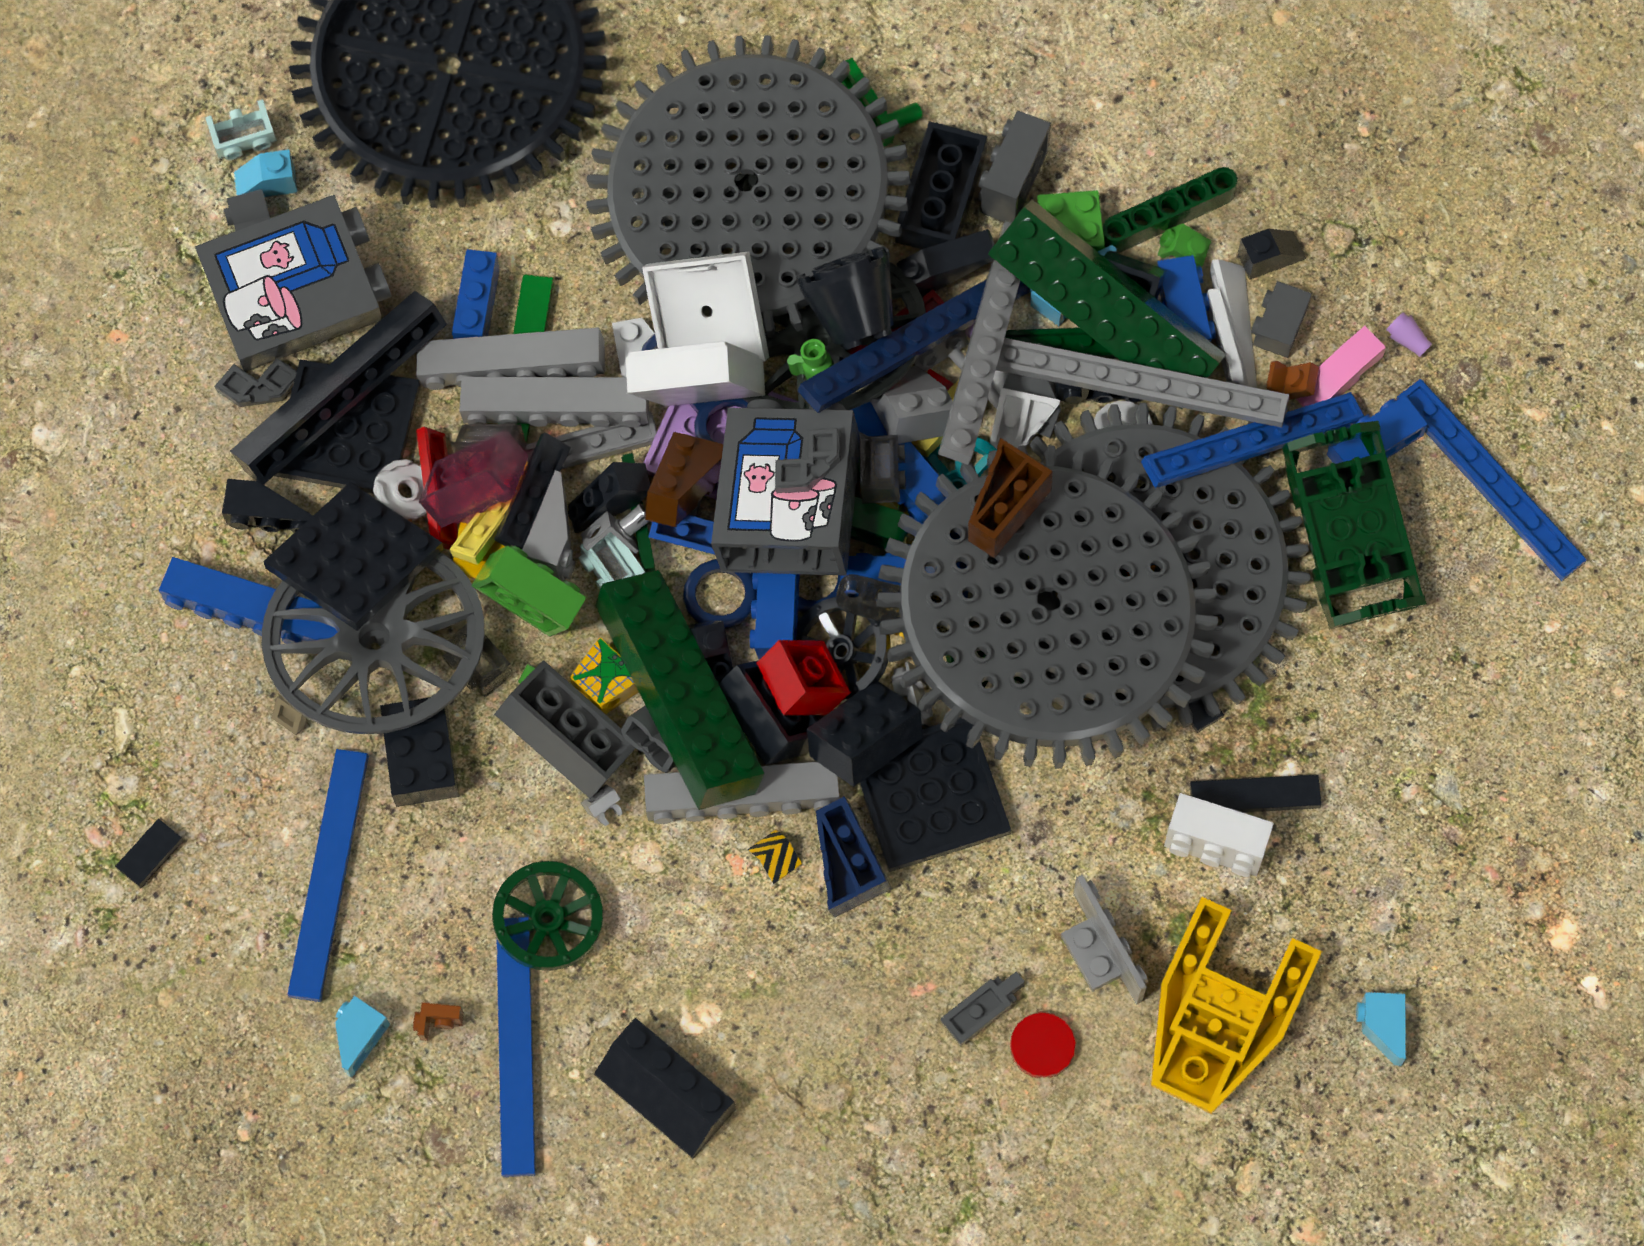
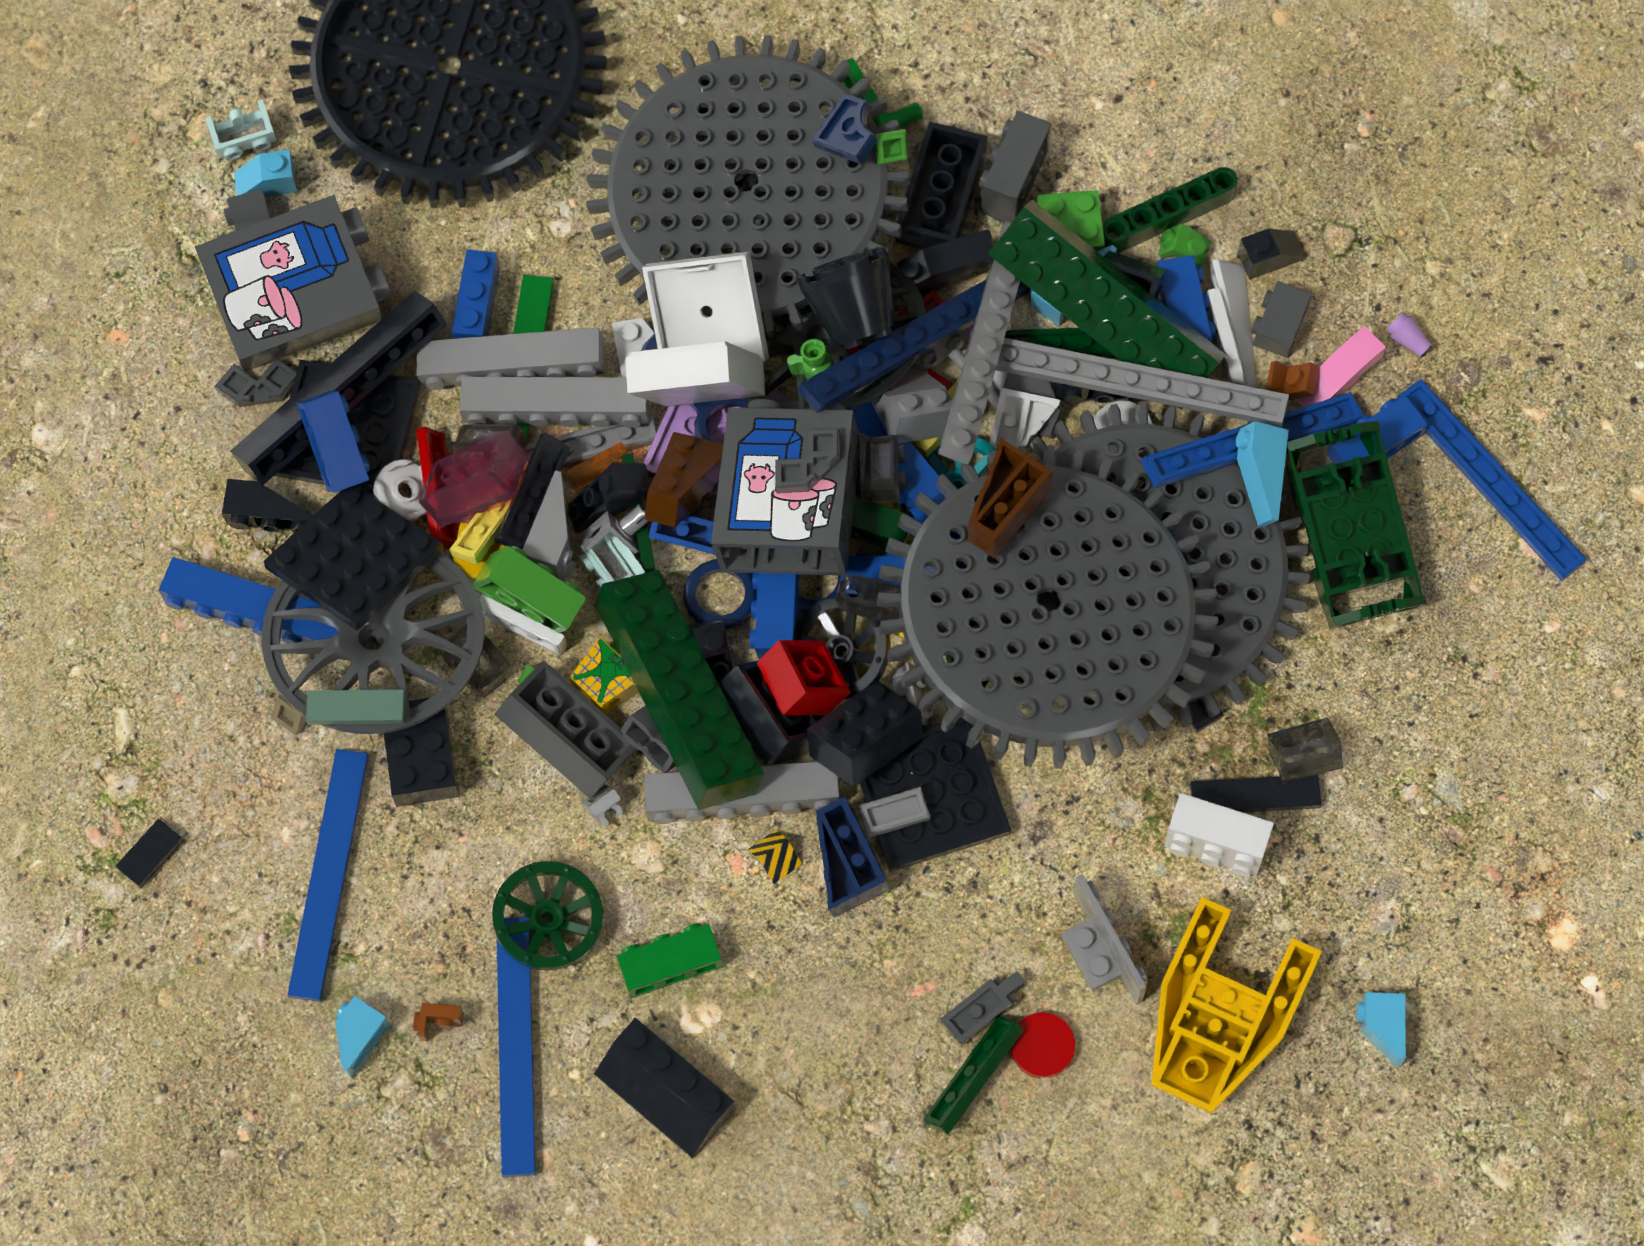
none -> blue brick [296,390,370,493]
none -> sand green tile [306,689,405,725]
none -> white tile [479,594,567,655]
none -> clear orange tile [567,442,627,491]
none -> green brick [616,923,723,999]
none -> dark blue tile [811,93,878,164]
none -> light grey tile [859,787,930,838]
none -> bright green slope [873,129,908,164]
none -> dark green tile [923,1016,1024,1135]
none -> medium azure slope [1236,421,1289,527]
none -> clear smoke window [1267,717,1343,785]

